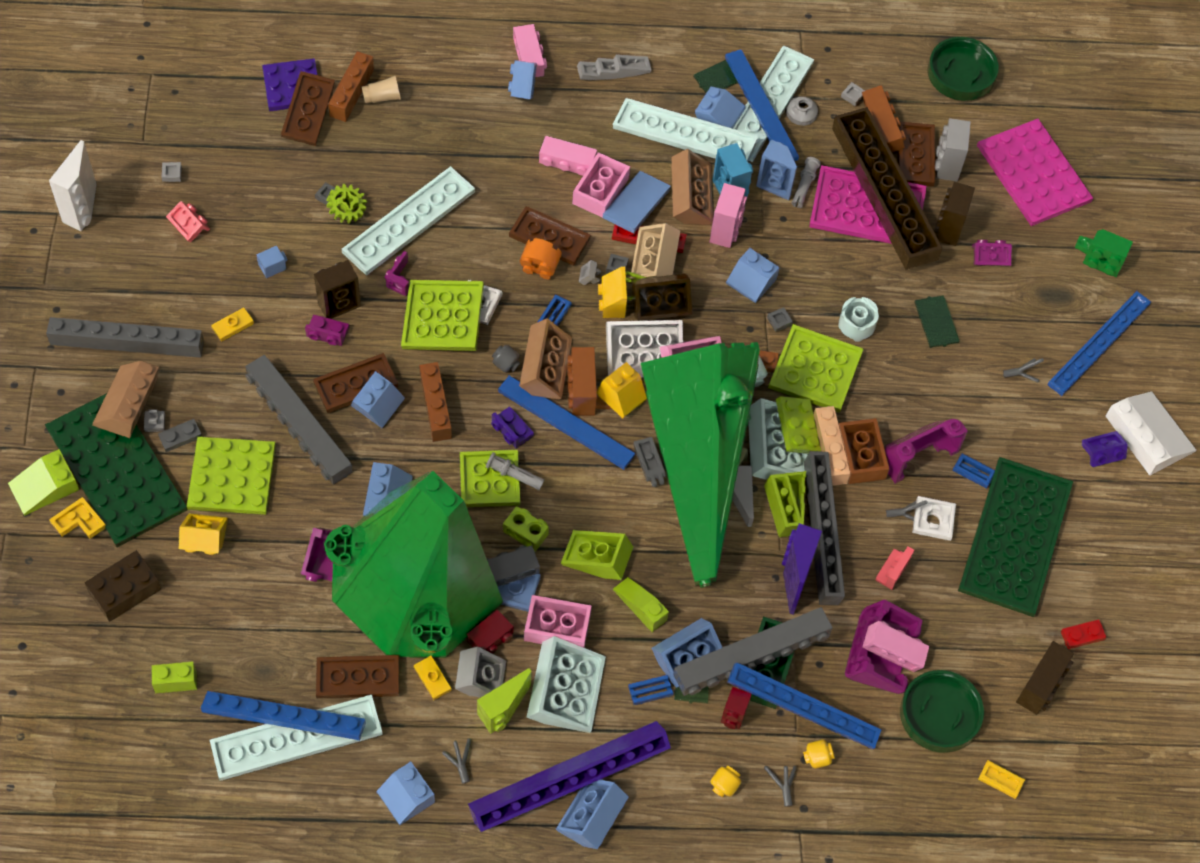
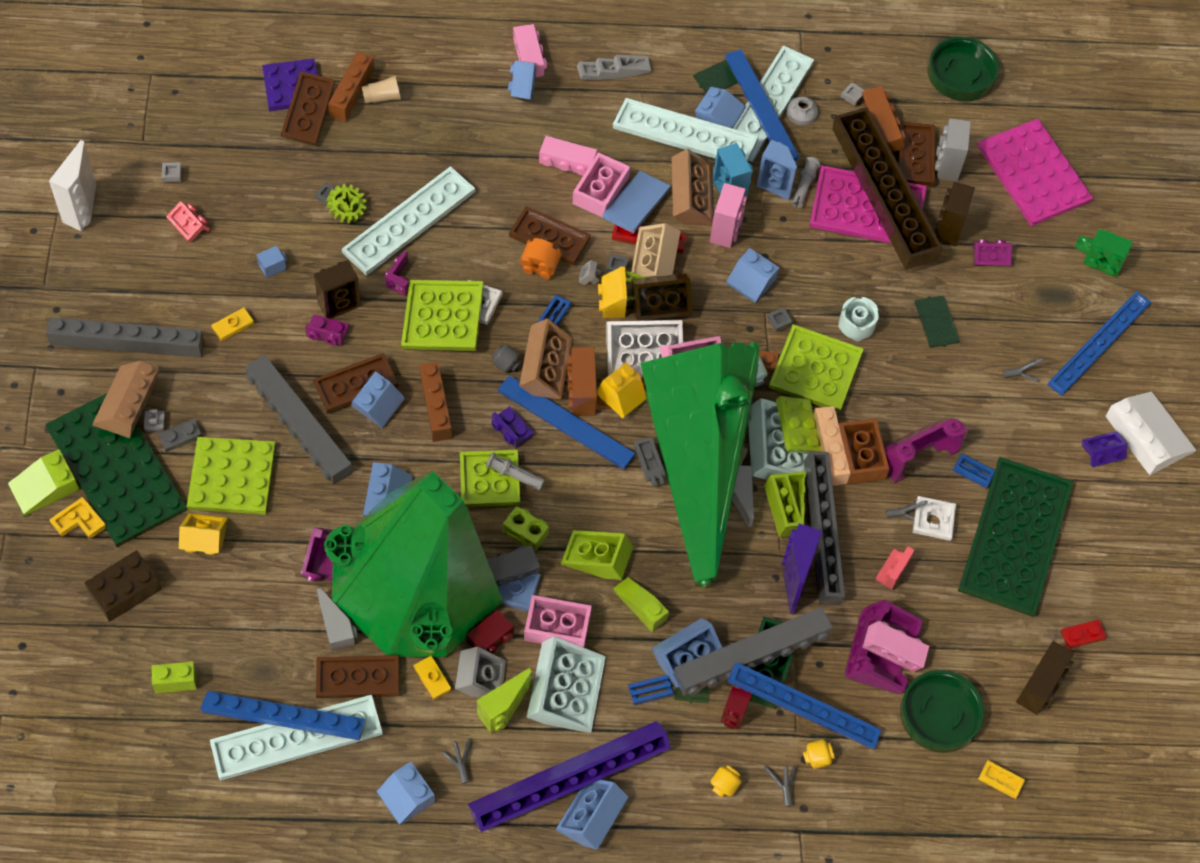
none -> light grey slope [317,588,357,651]

